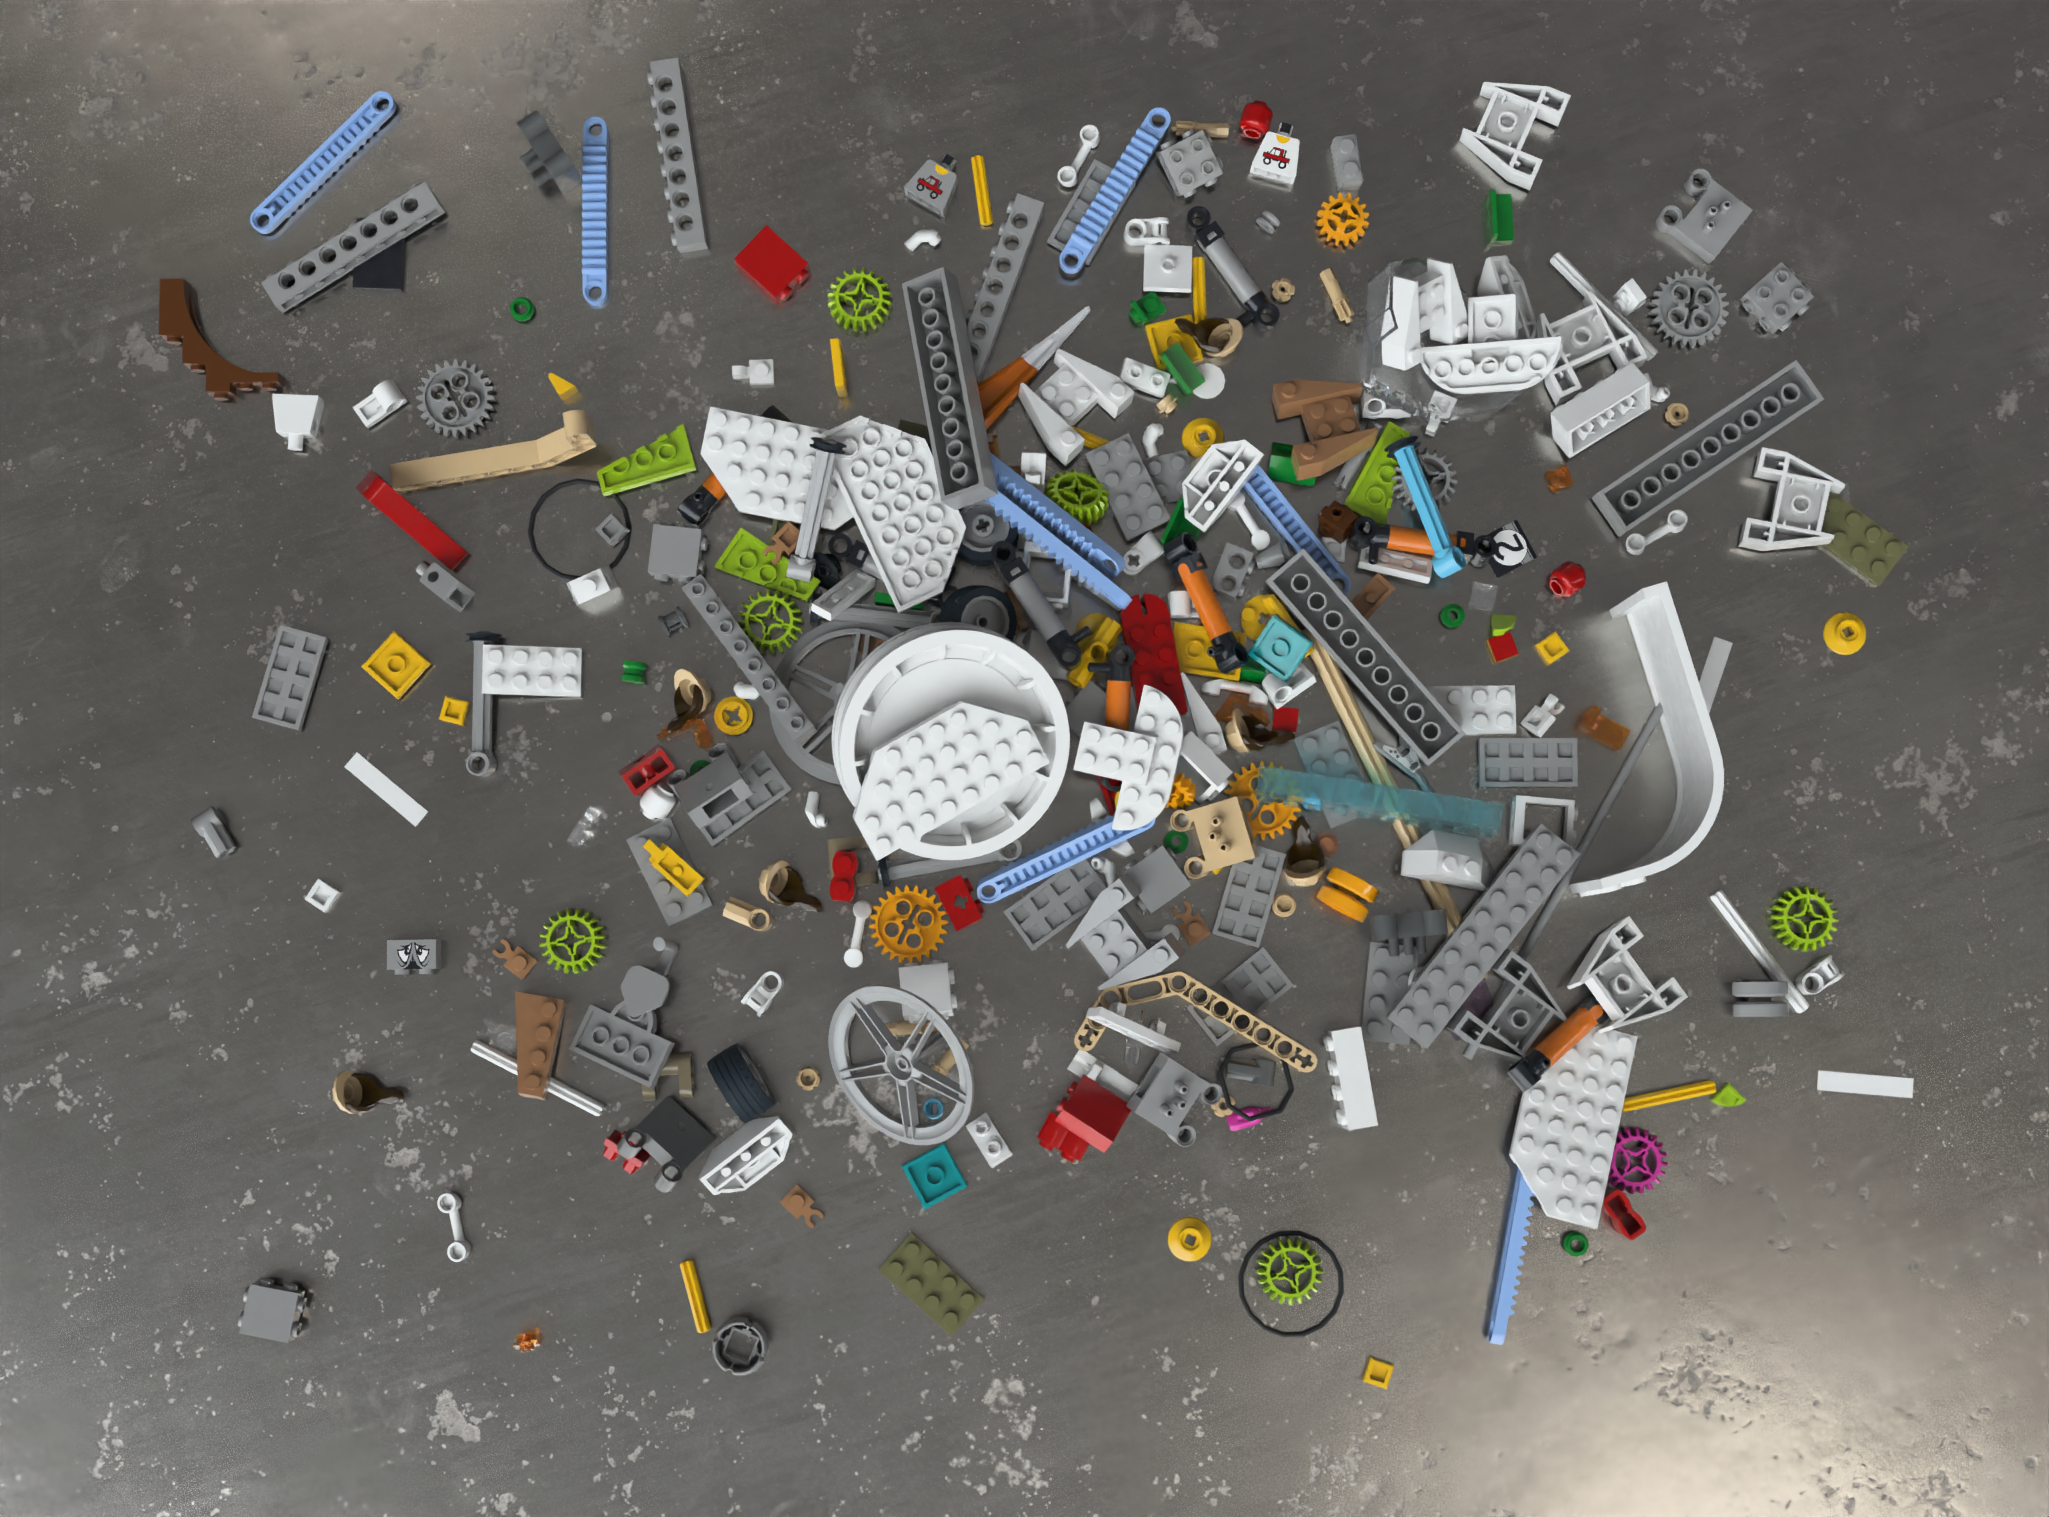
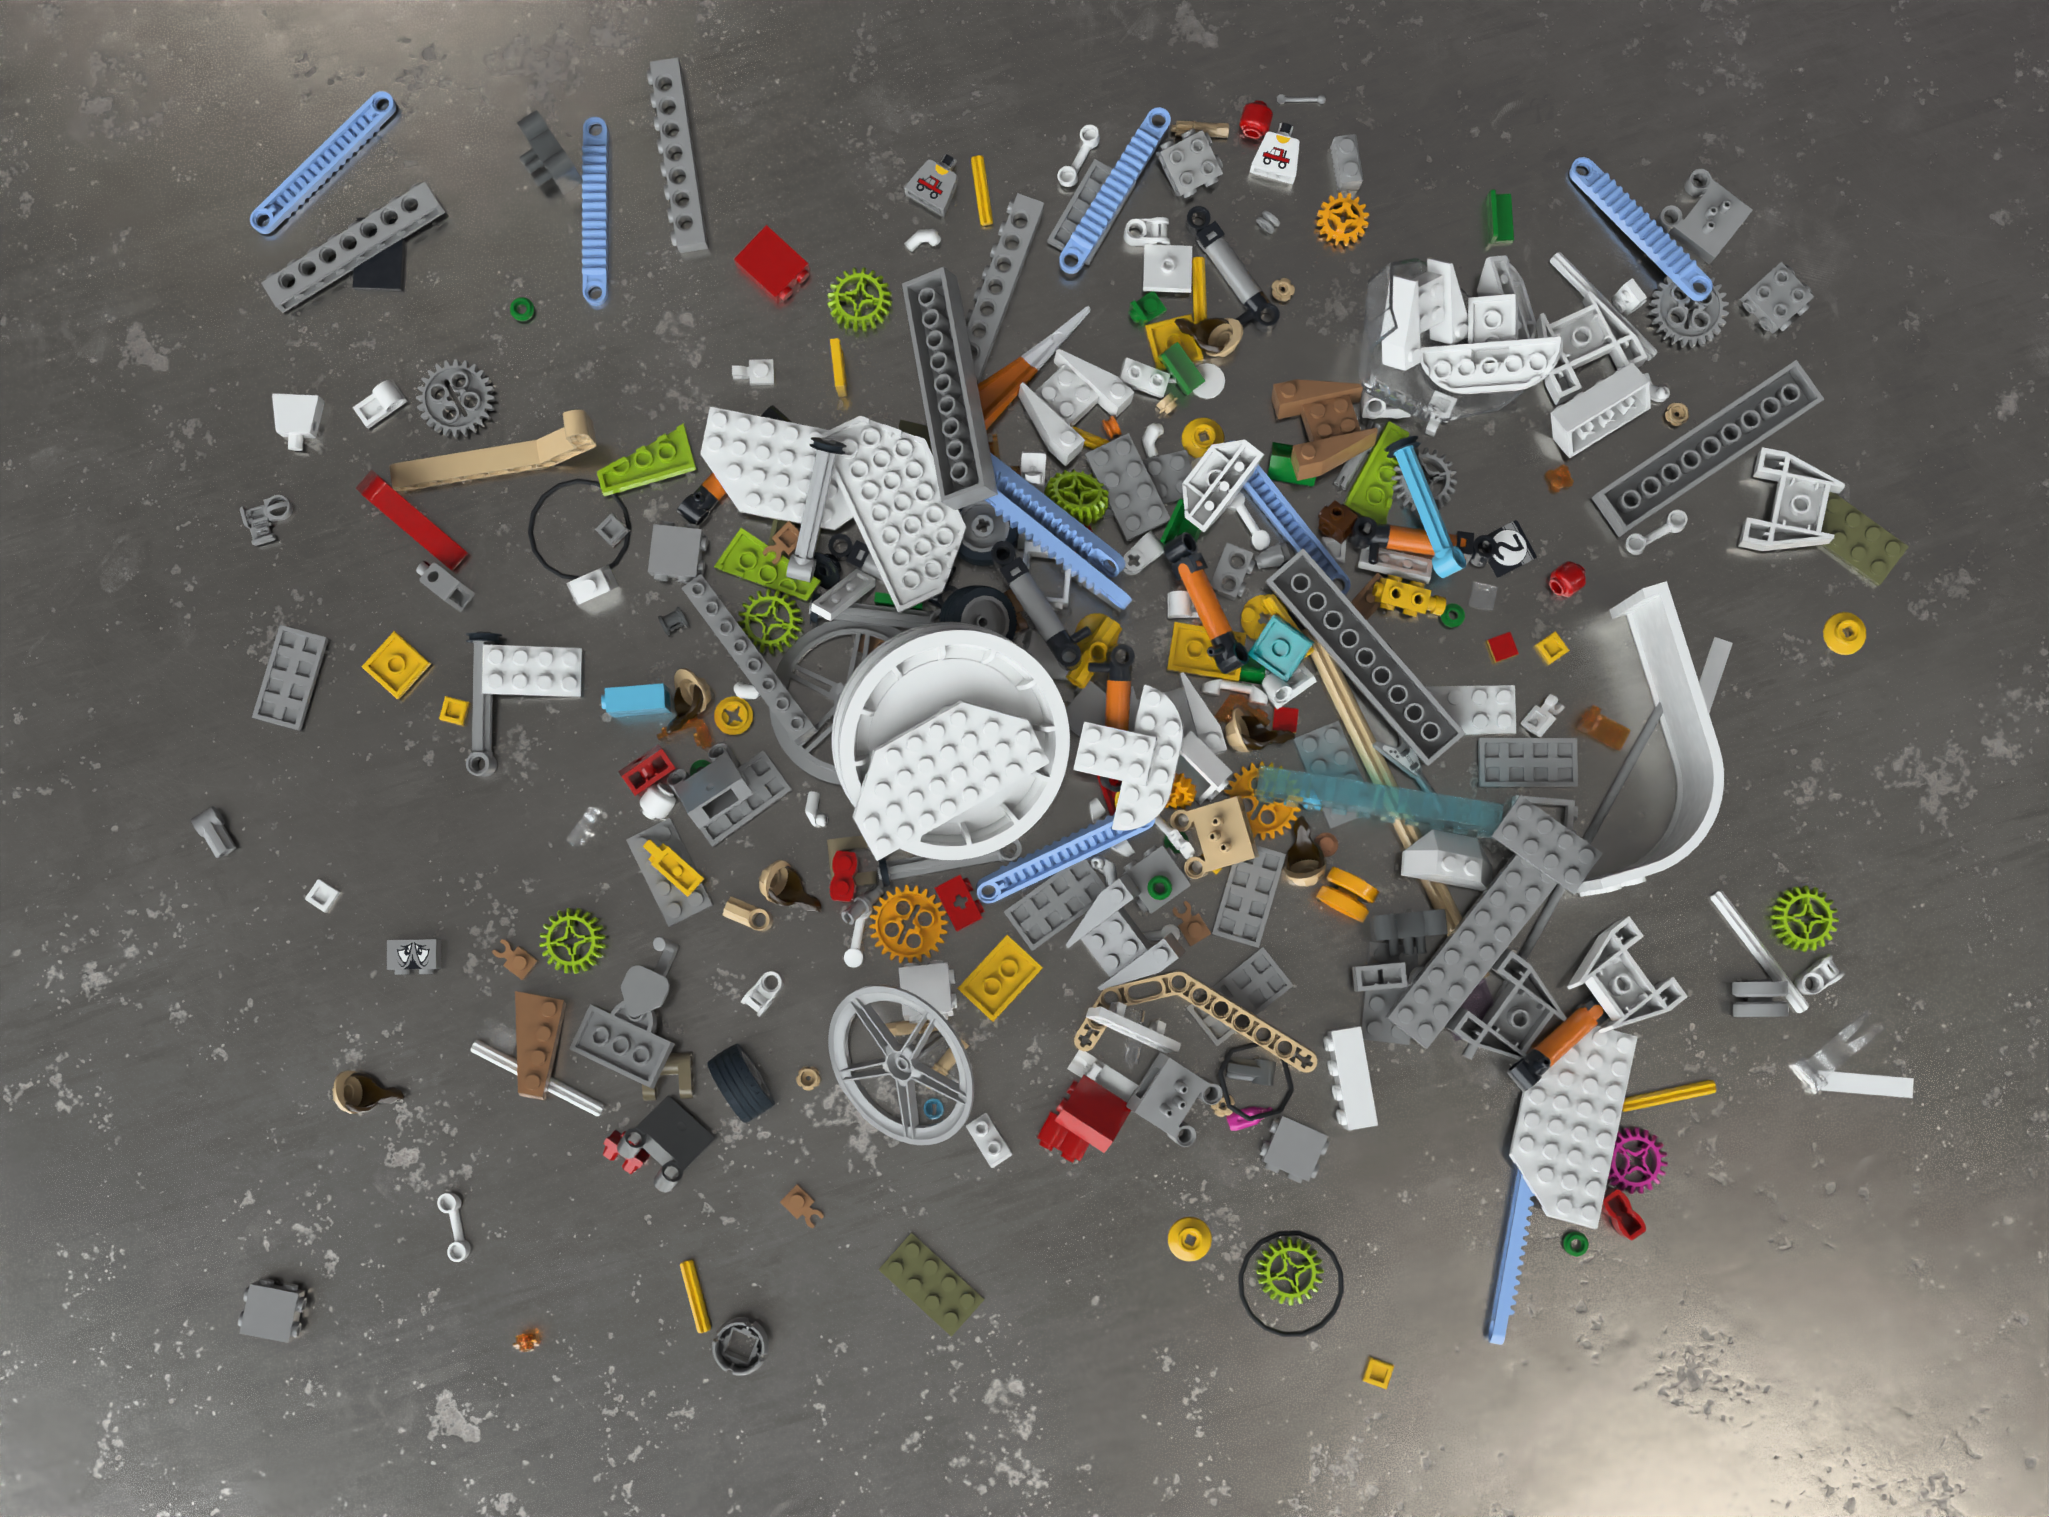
reddish brown arch [159,278,285,401] -> none
white sticker [344,752,428,827] -> none
yellow slope [548,373,578,400] -> none
green wheel [621,660,647,684] -> none
white wedge [699,1116,793,1195] -> none
teal plate [901,1142,968,1210] -> none
red plate [1120,593,1188,715] -> none
tan plate [1271,893,1296,917] -> none
tan piece [1319,268,1354,324] -> none
white wedge [1459,82,1571,190] -> none
lime tile [1491,614,1516,636] -> none
lime tile [1710,1082,1746,1107] -> none
none -> light grey piece [240,495,293,546]
none -> medium azure brick [601,683,672,717]
none -> light grey pin [841,884,884,925]
none -> yellow plate [957,935,1043,1022]
none -> orange bush [1101,415,1122,440]
none -> green plate [1147,875,1172,900]
none -> white piece [1155,815,1195,859]
none -> light grey brick [1259,1115,1330,1183]
none -> light grey hinge [1276,94,1326,105]
none -> light grey brick [1352,962,1408,992]
none -> yellow brick [1372,575,1446,617]
none -> light grey plate [1491,795,1603,894]
none -> light blue gear [1569,157,1713,301]
none -> clear flag [1792,1010,1884,1095]

